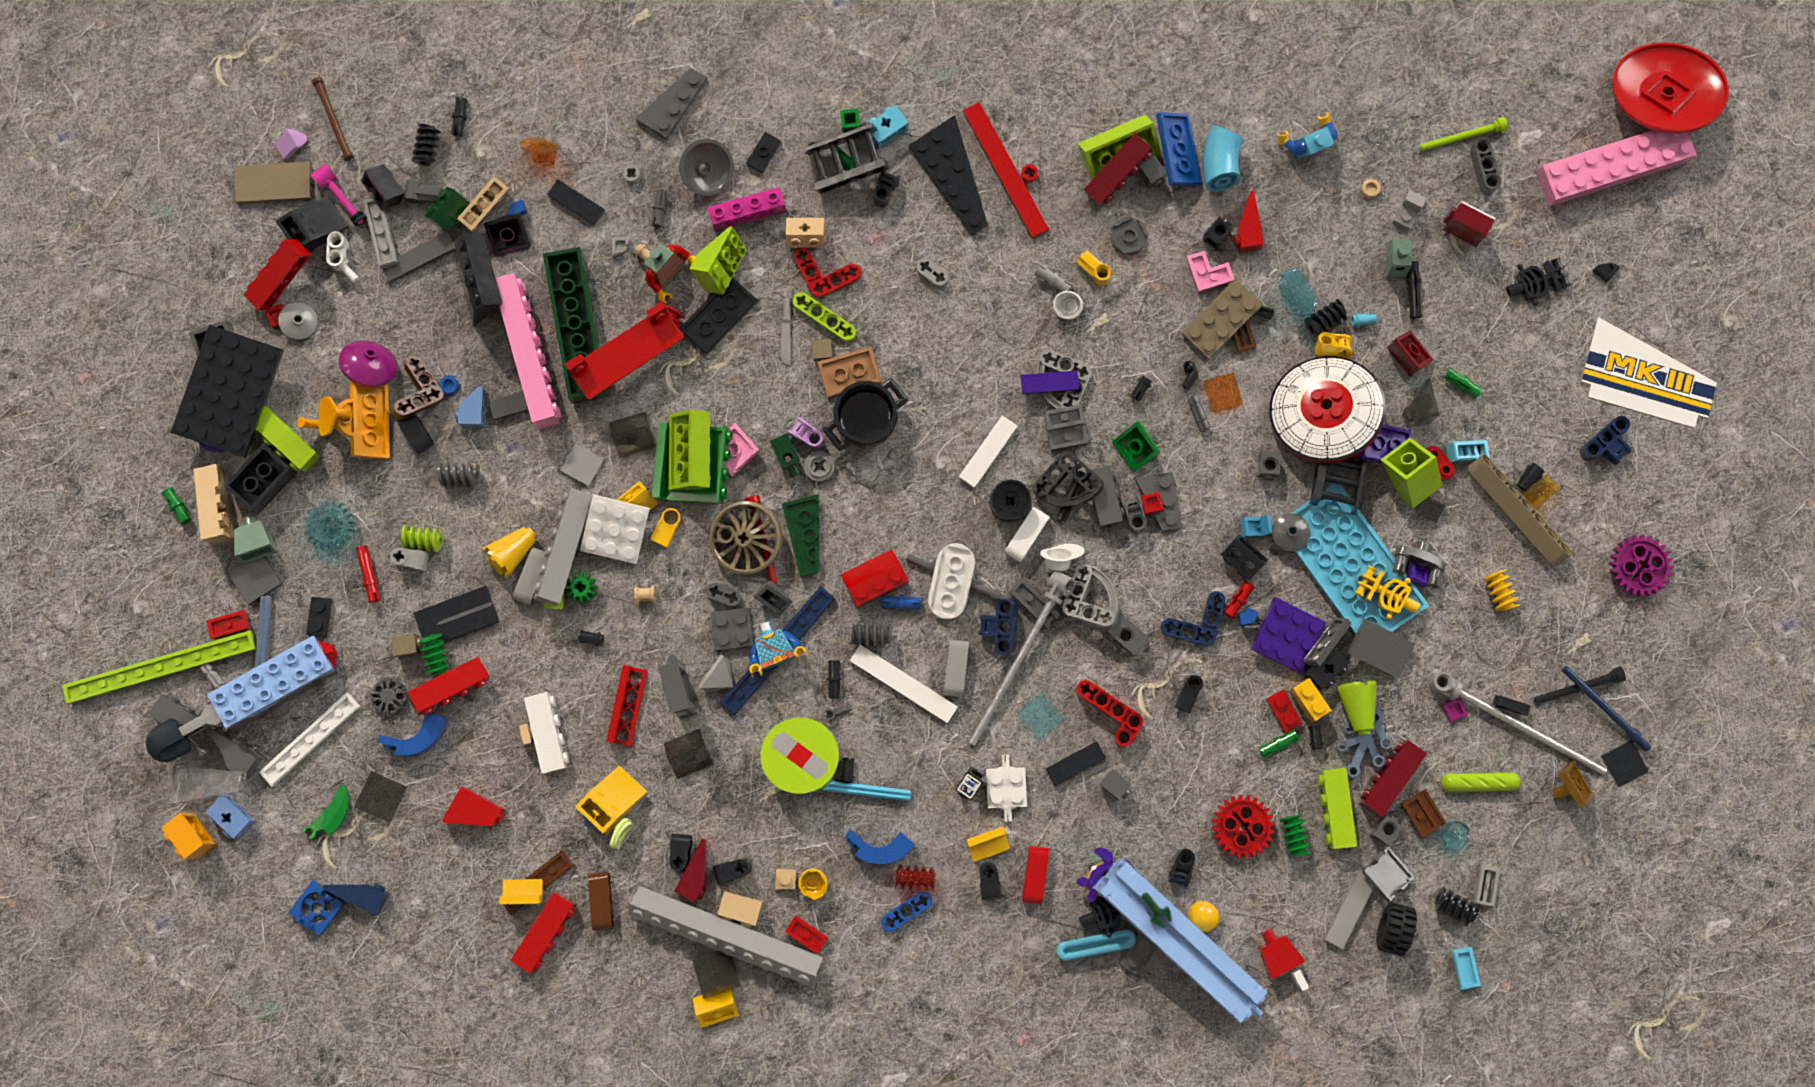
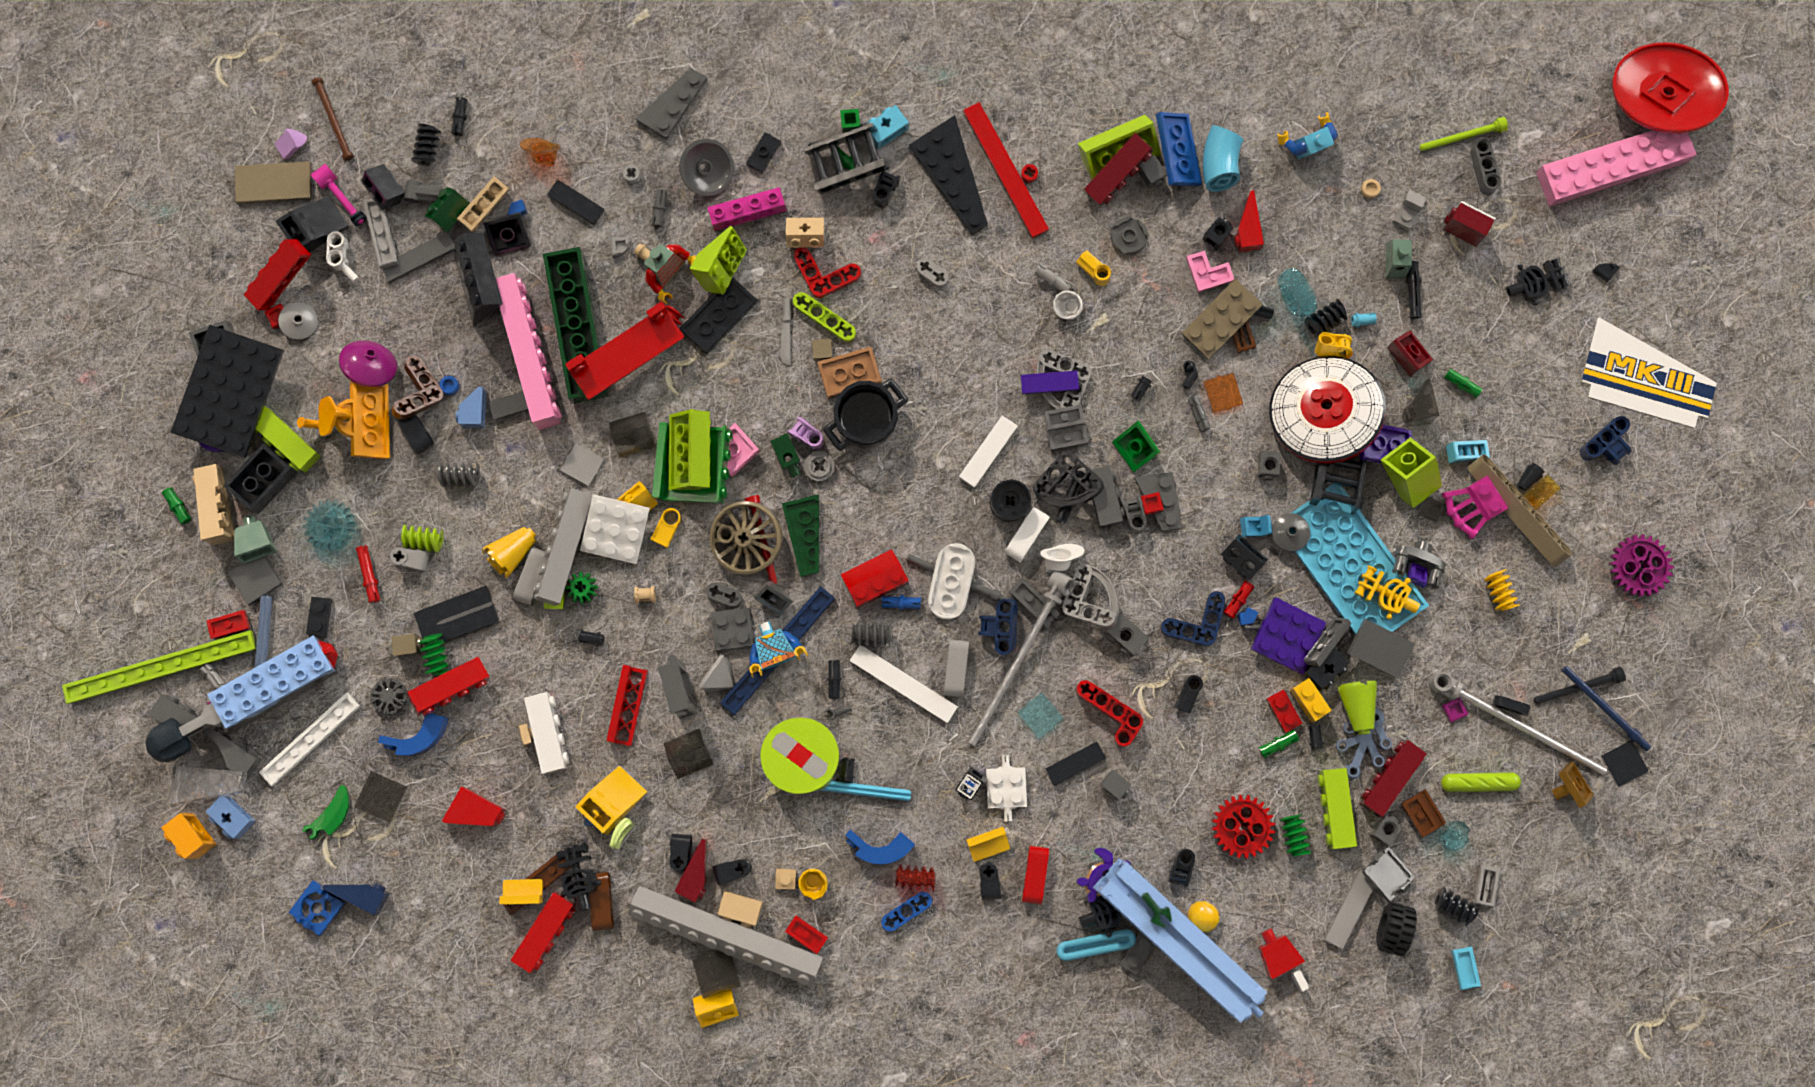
red plate [1426,446,1455,481] -> none
none -> black torso [556,843,601,911]
none -> dark pink plate [1442,475,1508,540]

